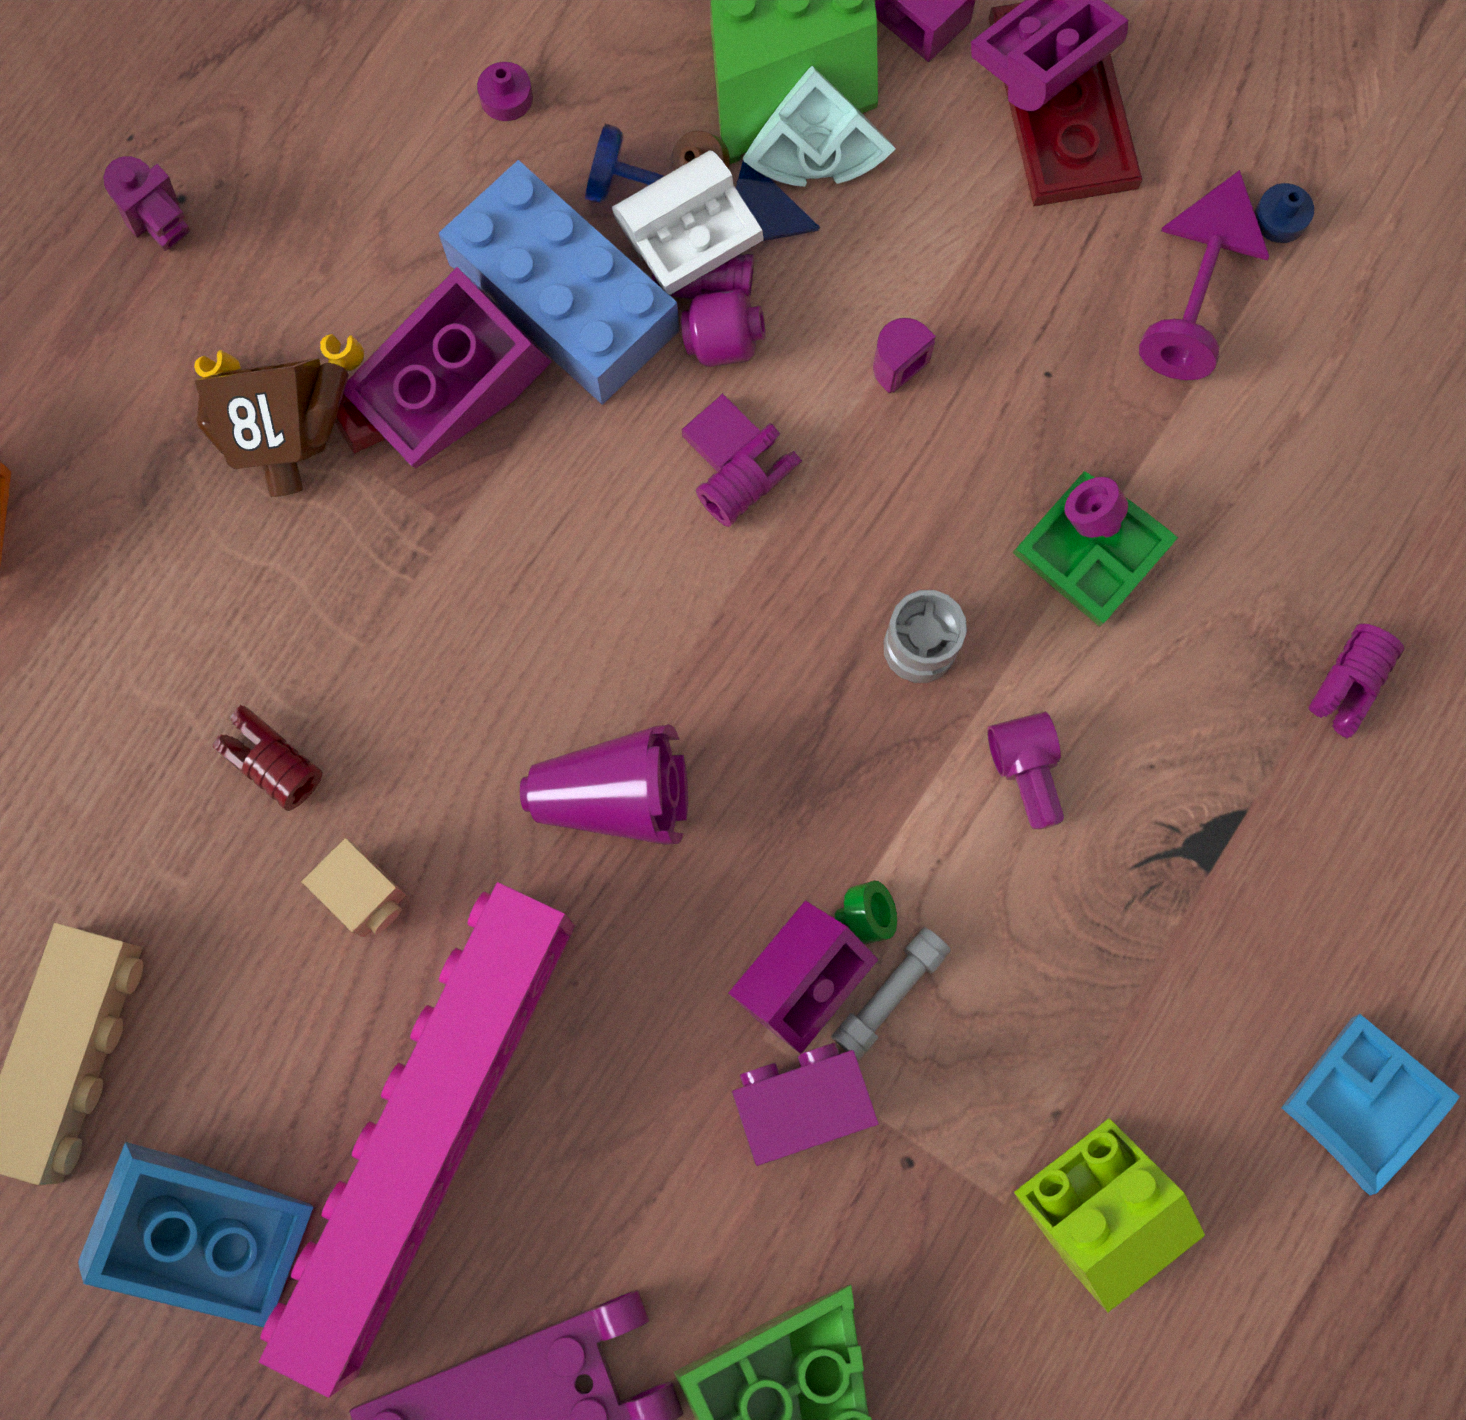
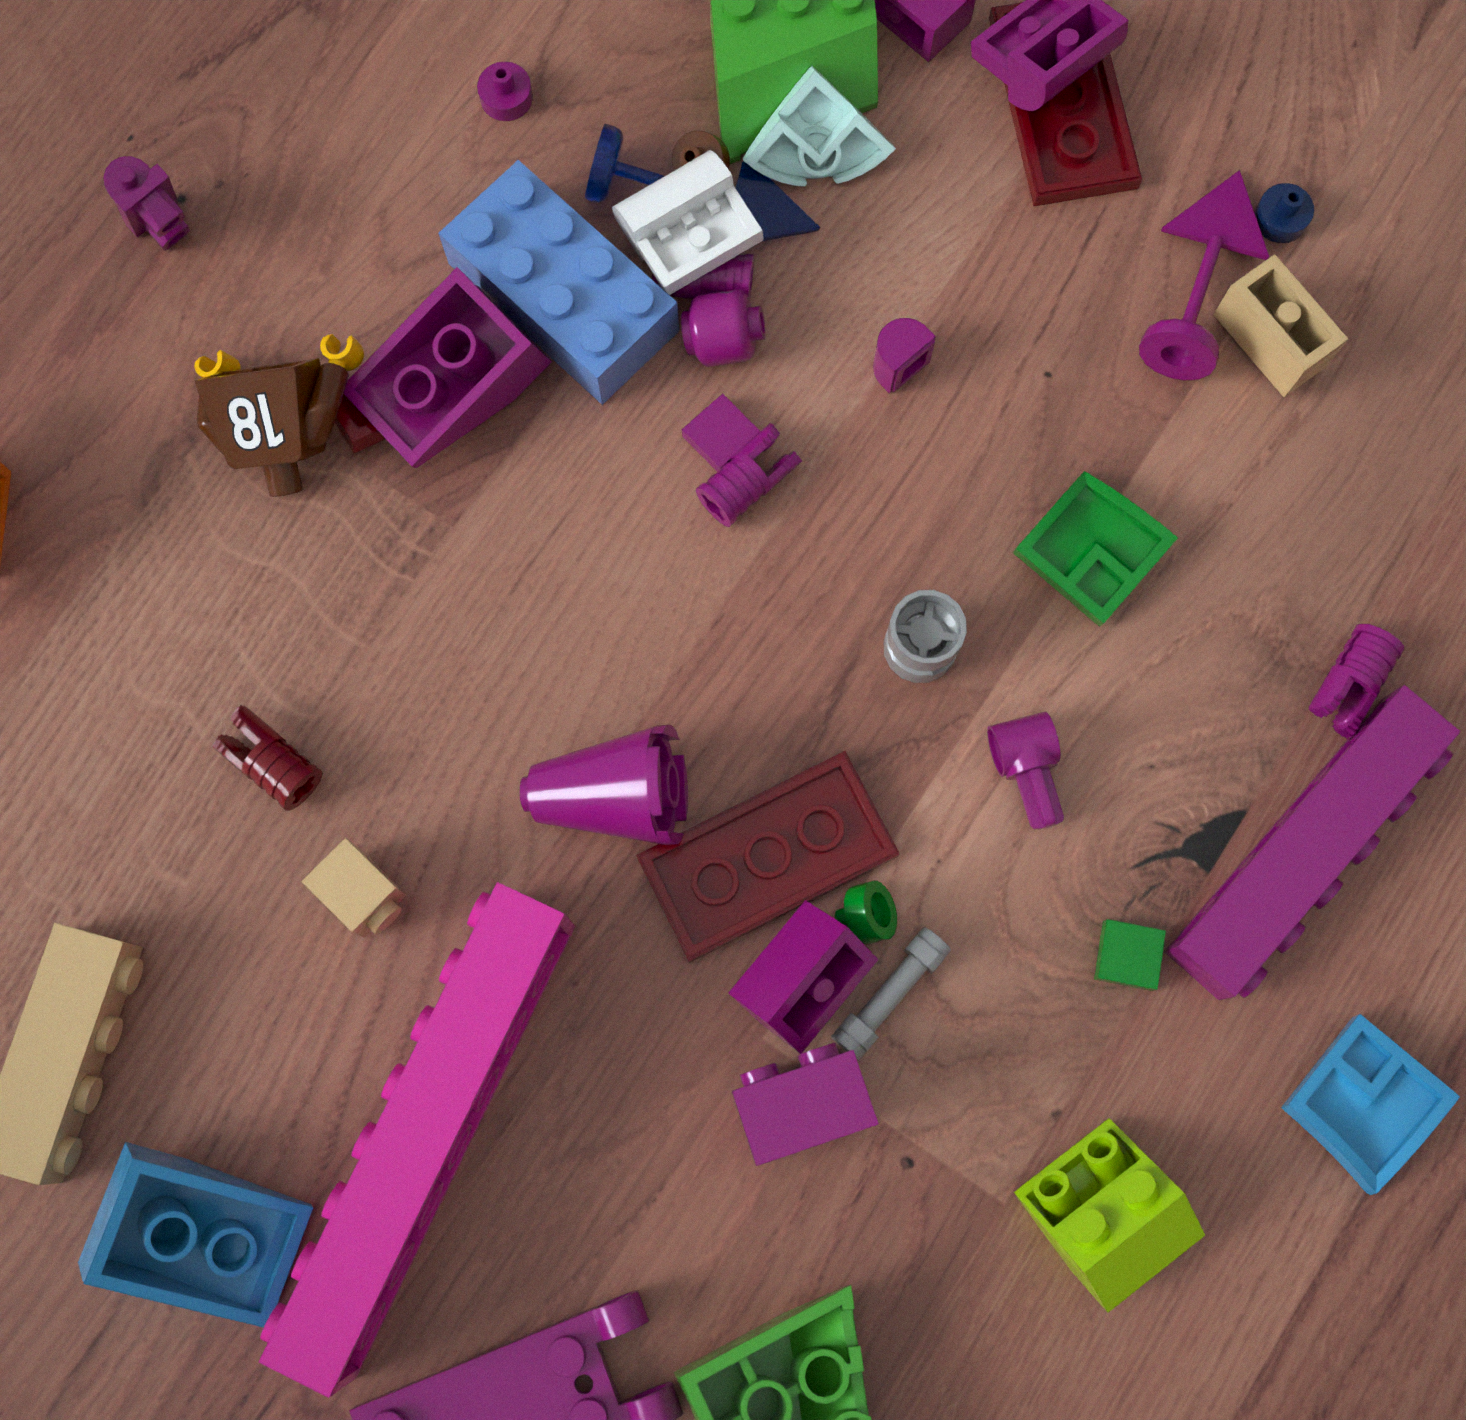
magenta tile [1065,477,1128,538] -> none
none -> dark red tile [636,751,900,963]
none -> green tile [1094,919,1166,991]
none -> magenta brick [1164,685,1461,1000]
none -> tan brick [1213,254,1348,397]

